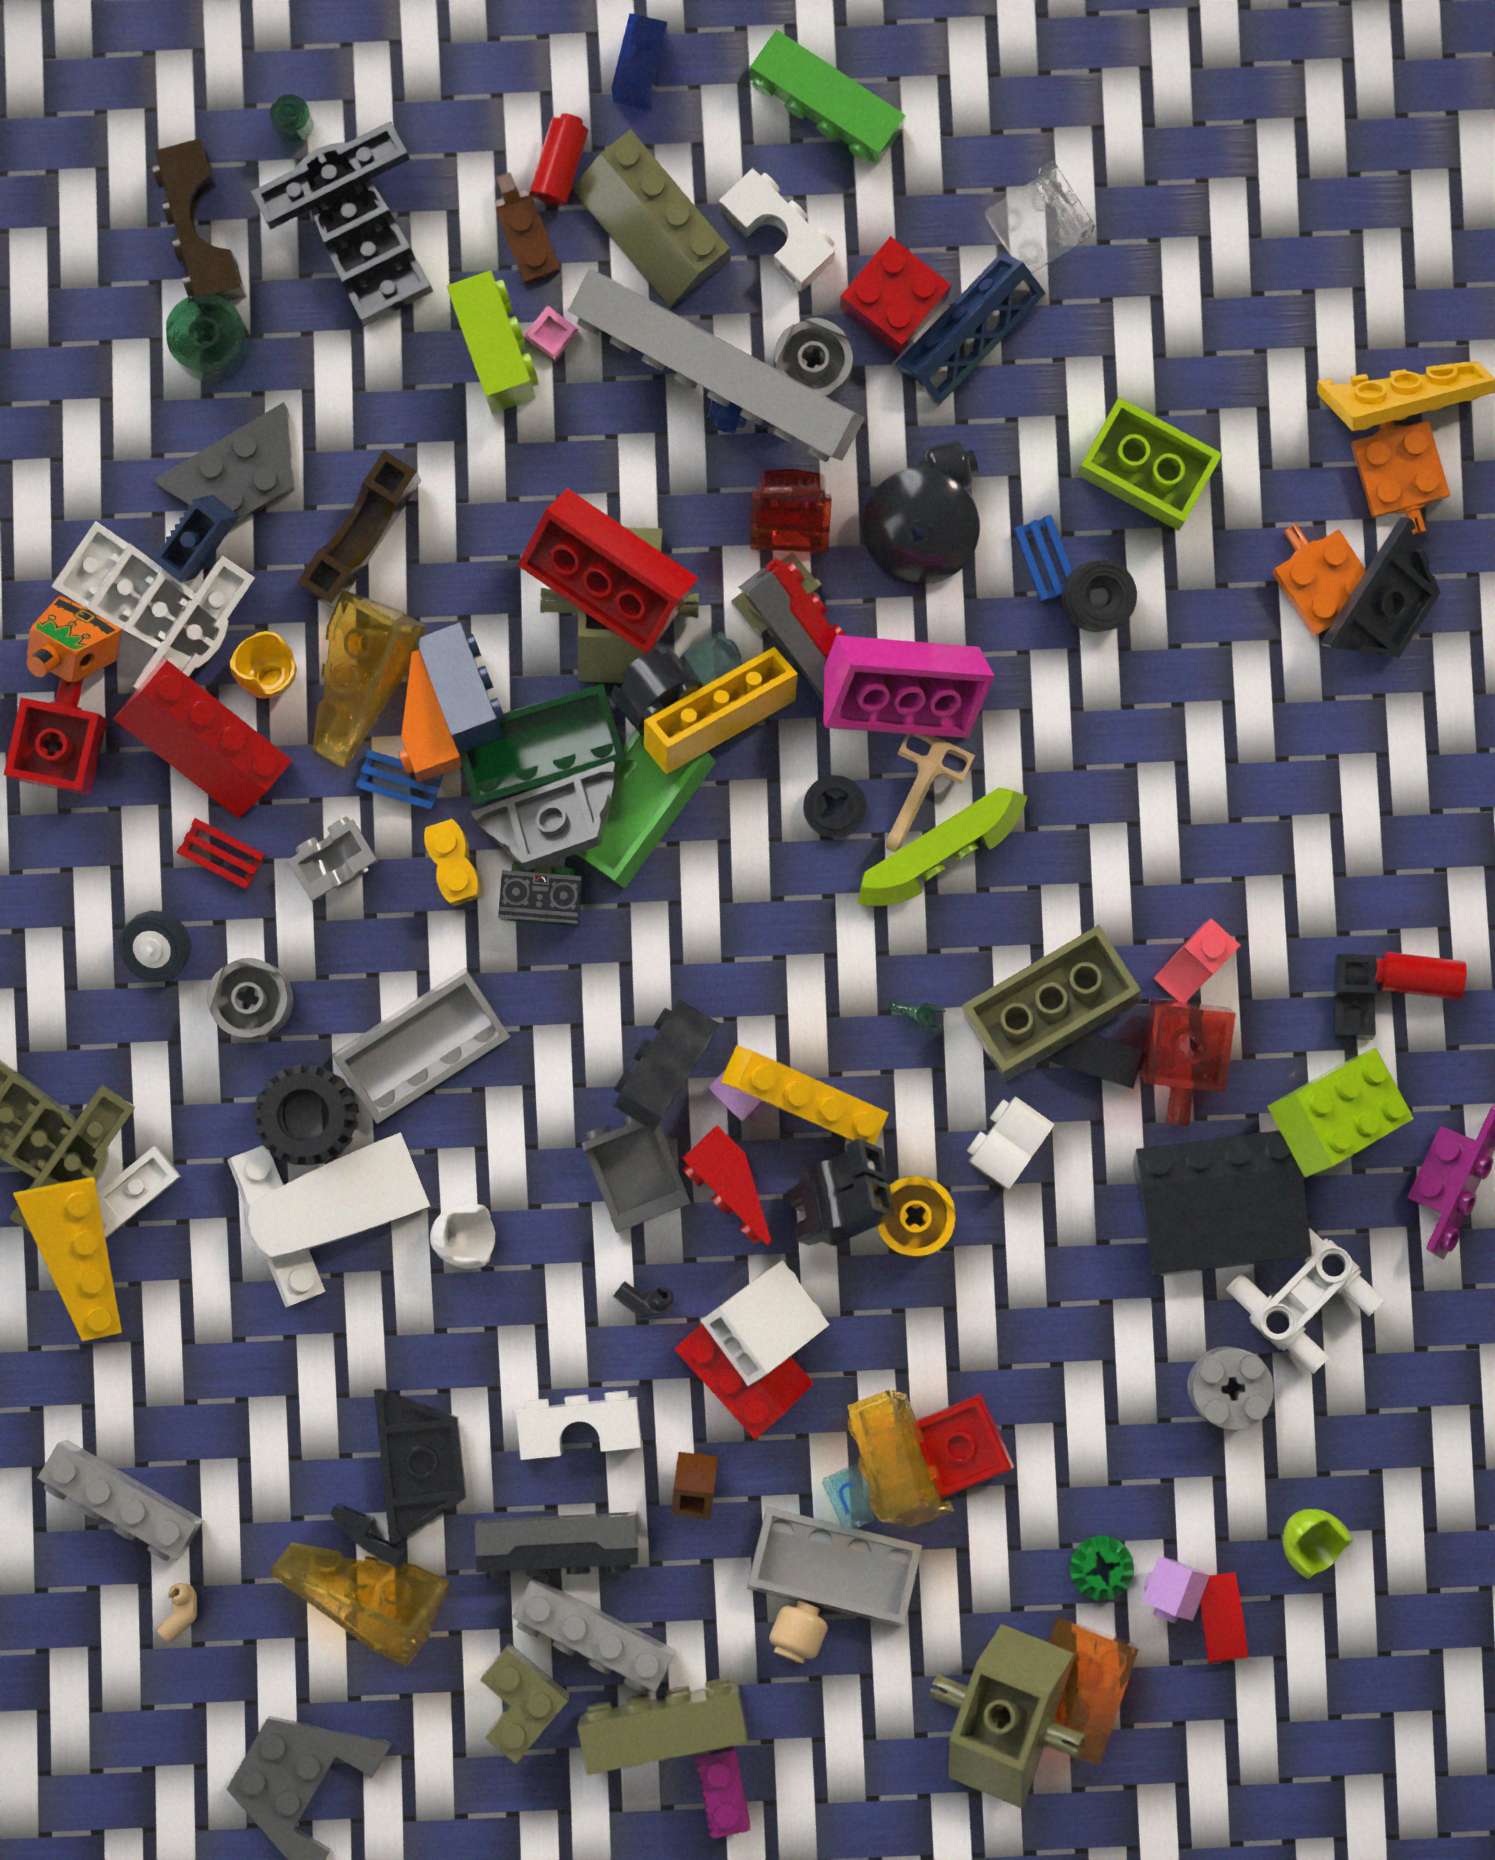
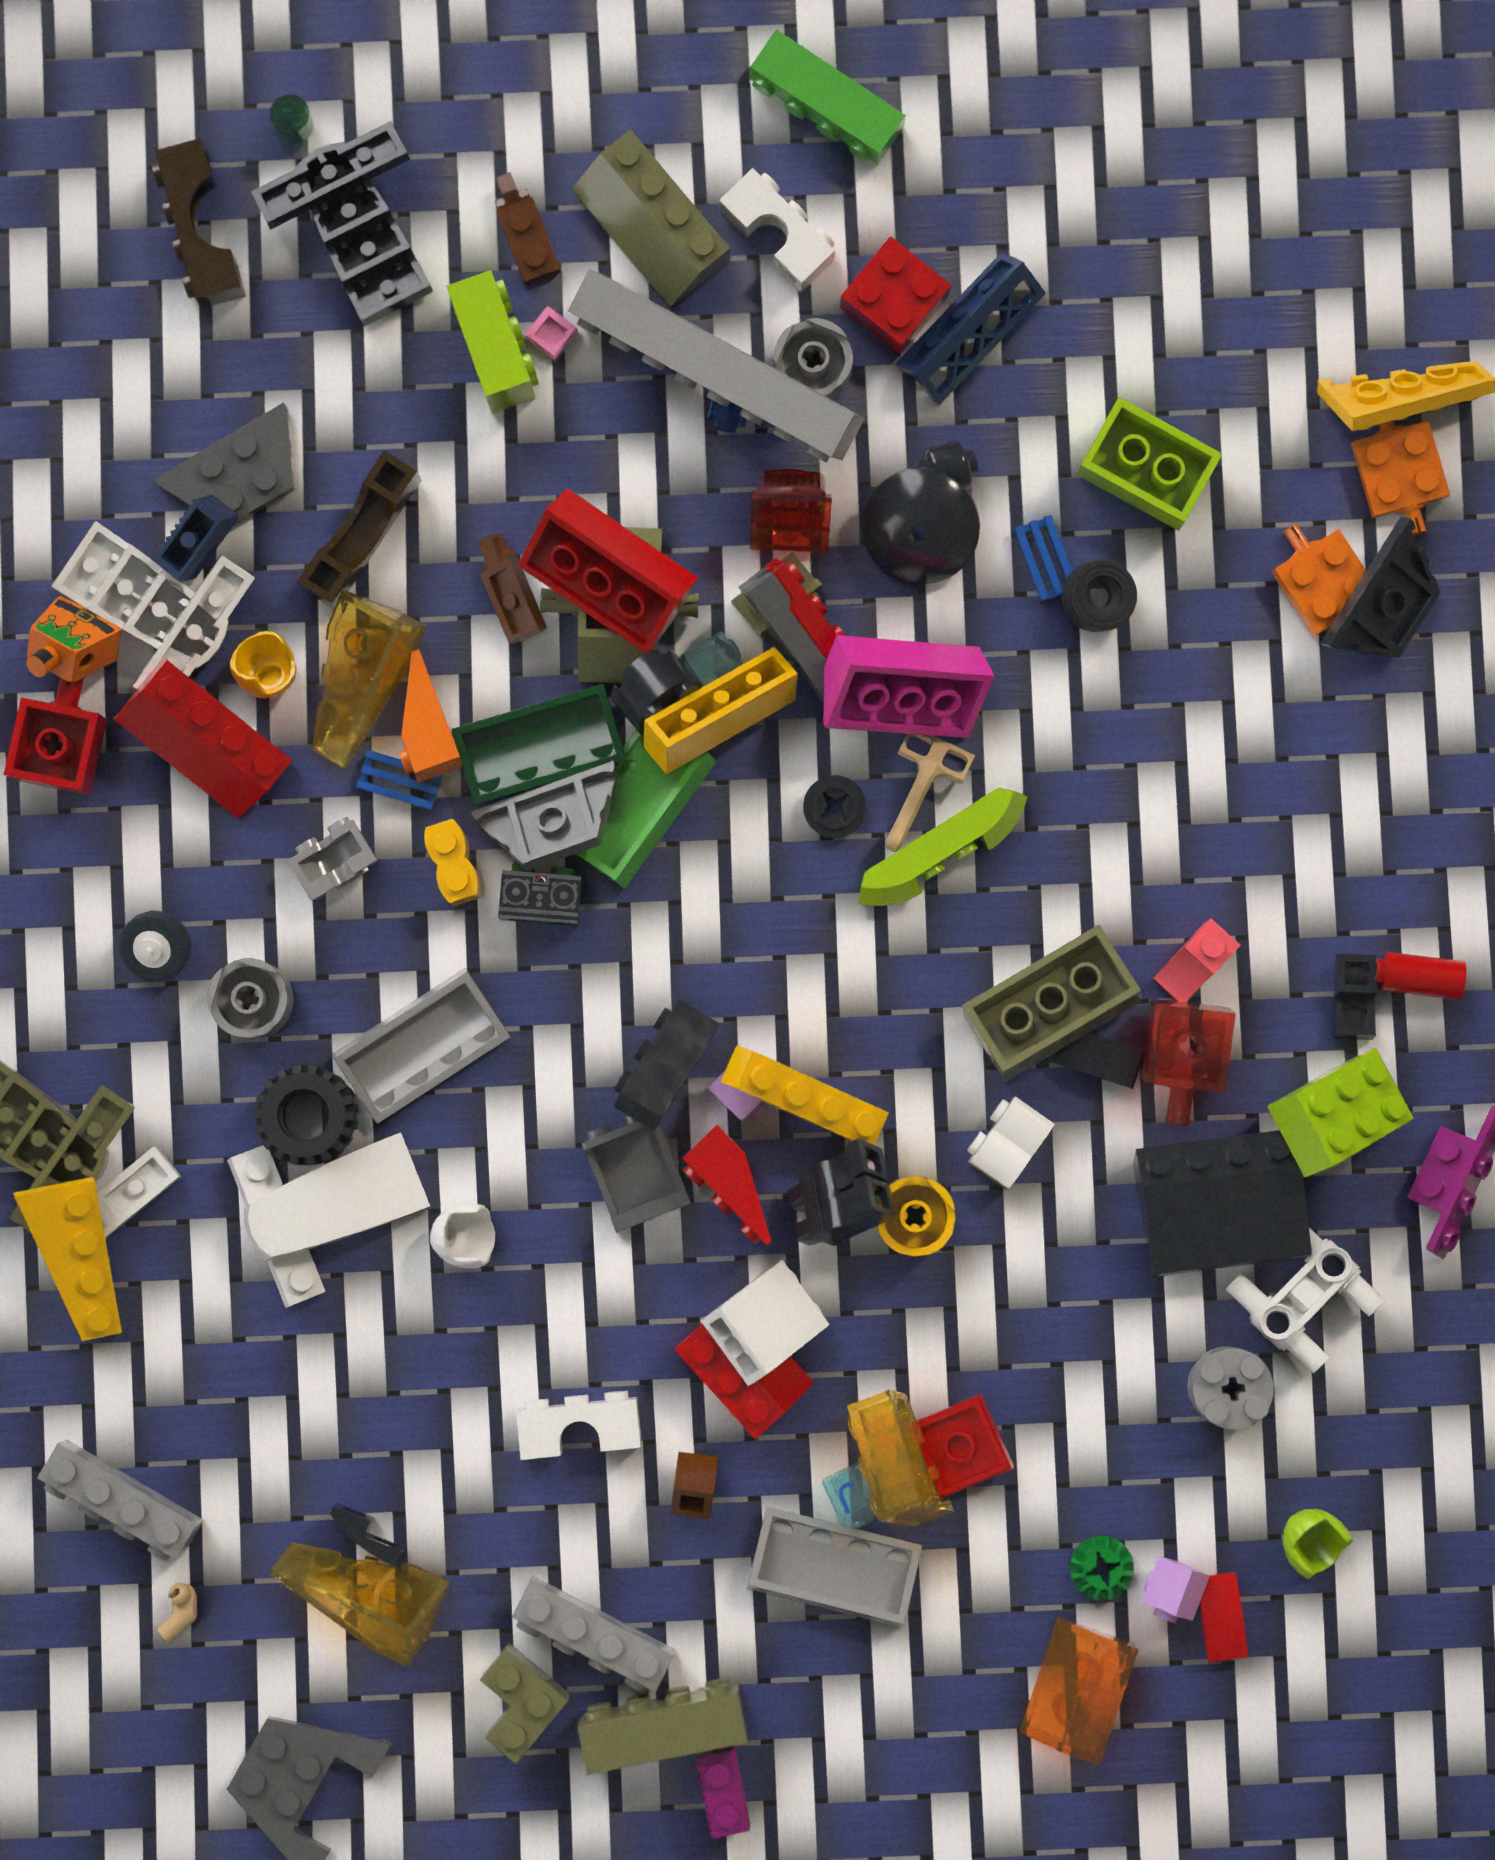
clear green brick [166,294,251,383] -> none
red tile [176,818,266,890] -> none
black wing [374,1388,467,1544] -> none
brick [416,622,506,754] -> none
piece [474,1511,639,1579] -> none
red brick [529,113,588,206] -> none
clear blue brick [611,13,669,111] -> none
black arm [613,1281,674,1318] -> none
tan head [769,1600,828,1664] -> none
clear green hand [887,1001,946,1029] -> none
olive slope [929,1624,1087,1808] -> none
clear bracket [985,160,1095,273] -> none
none -> reddish brown hinge [477,534,547,645]

